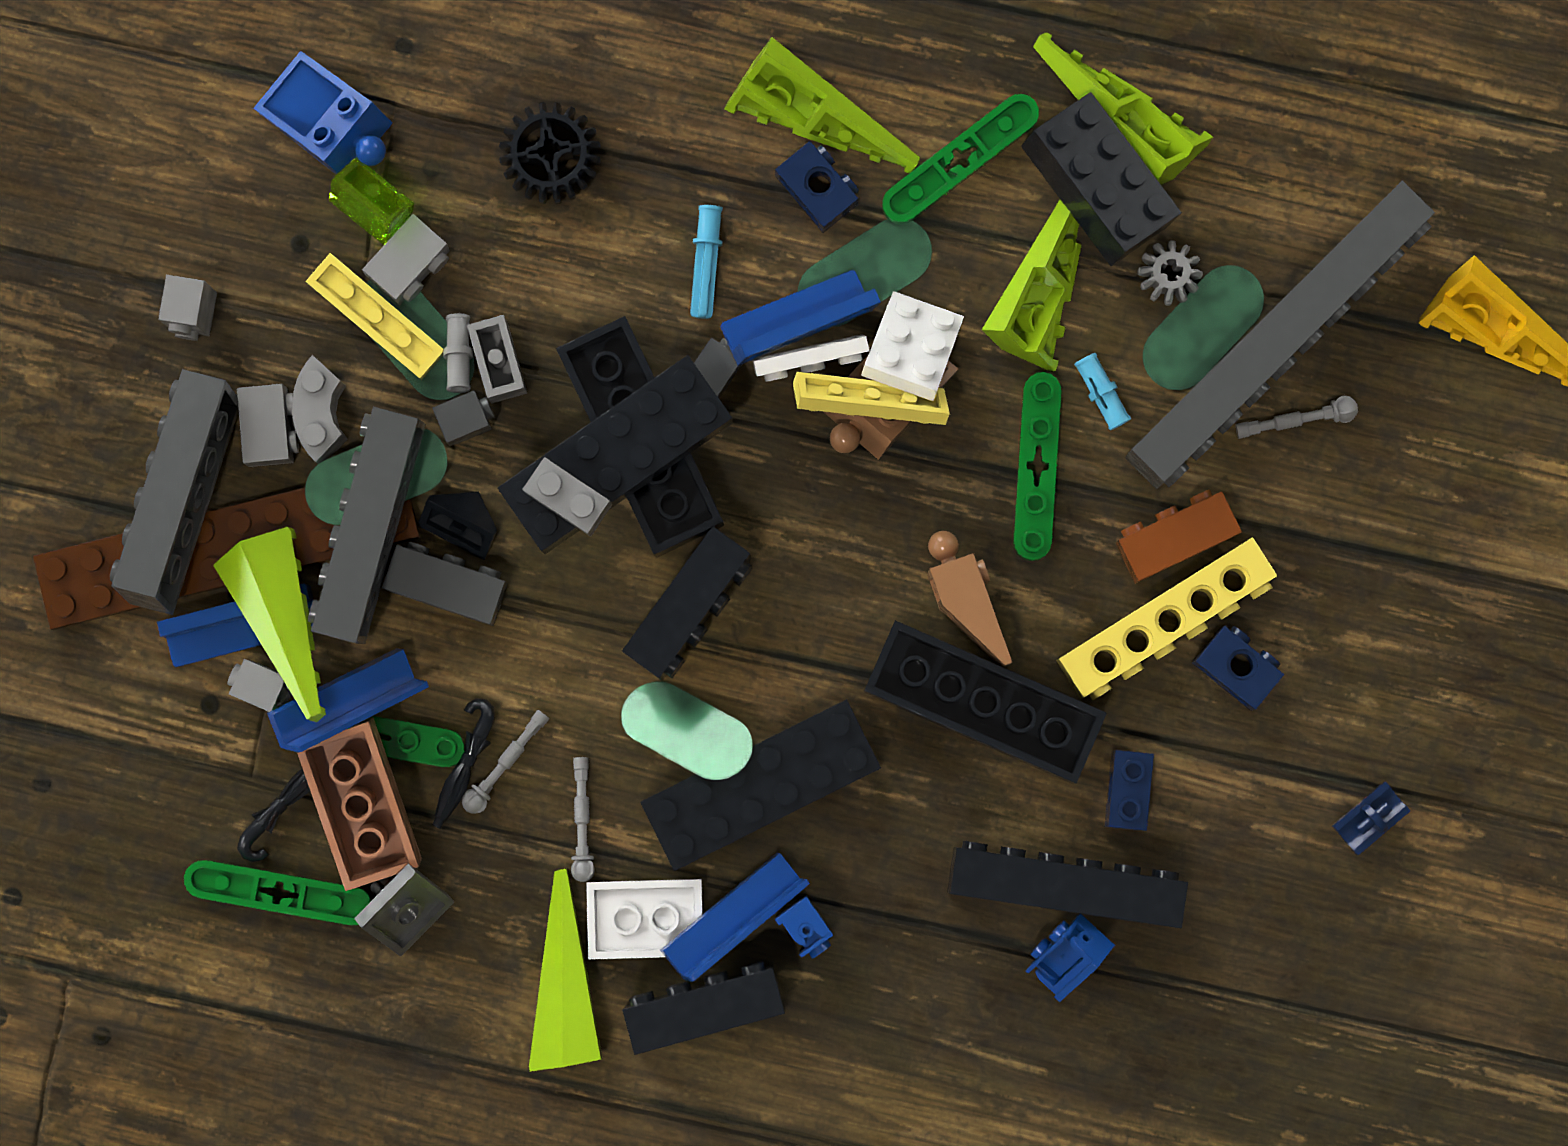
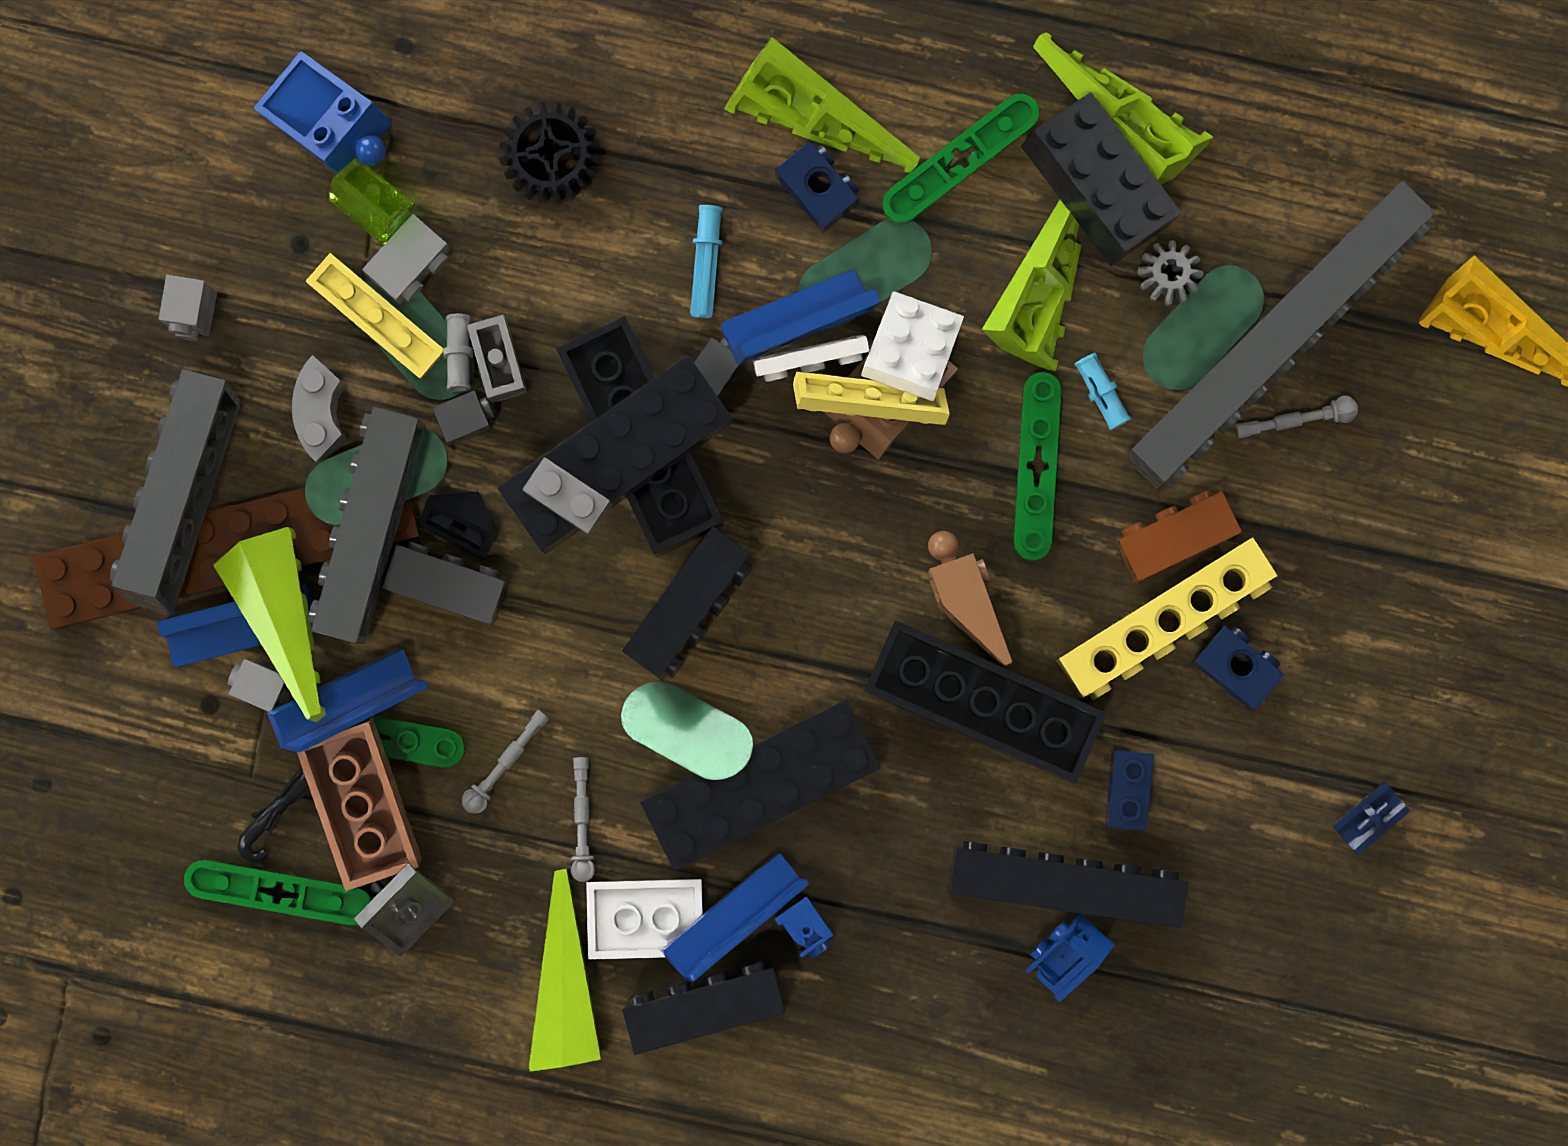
light grey brick [237,384,299,467] -> none
black piece [432,698,495,829] -> none

